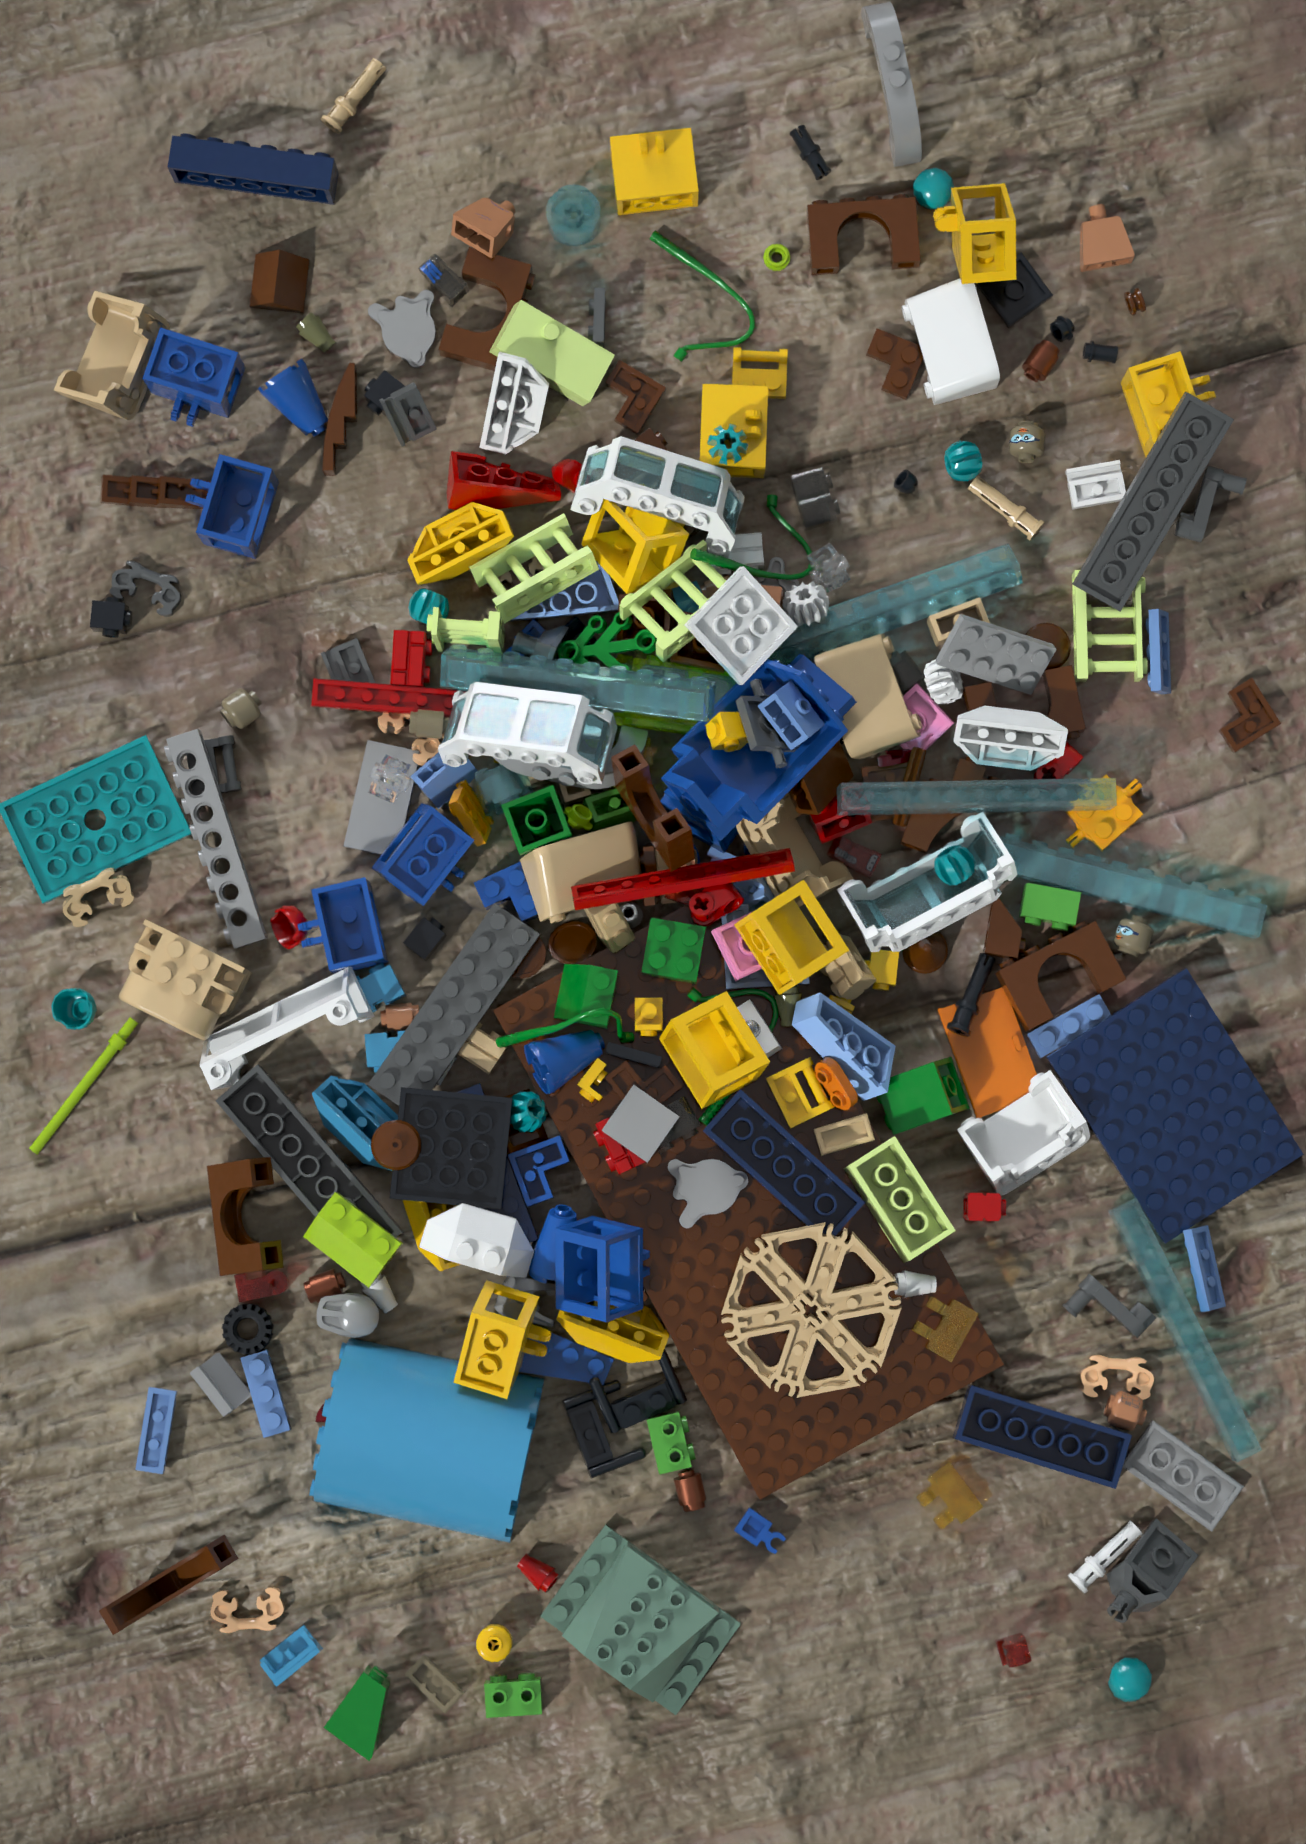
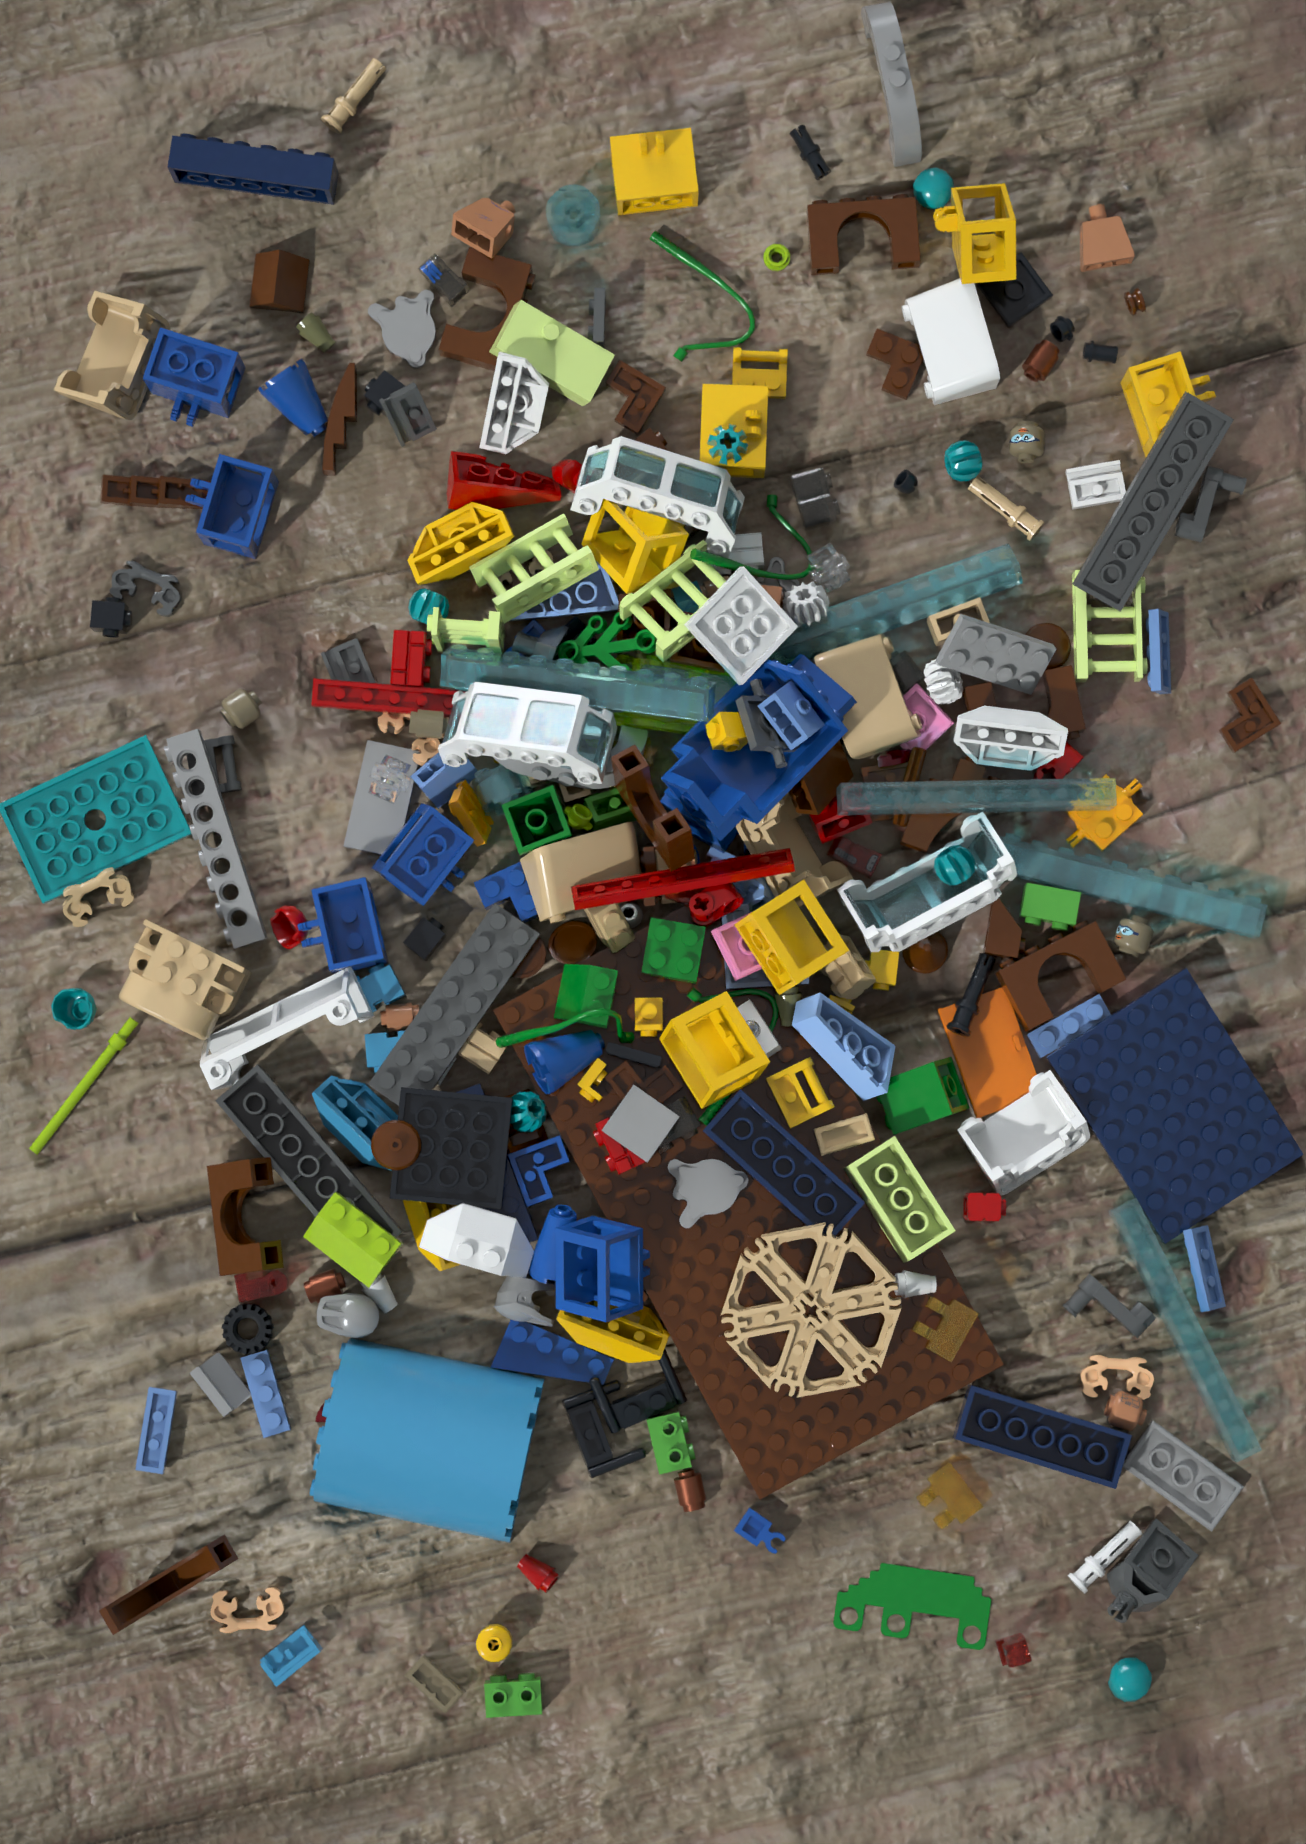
green slope [324,1666,390,1761] -> none
yellow piece [453,1280,551,1399] -> none
sand green wedge [540,1524,741,1715] -> none
orange plate [815,1057,858,1110] -> none
none -> green piece [833,1563,991,1650]

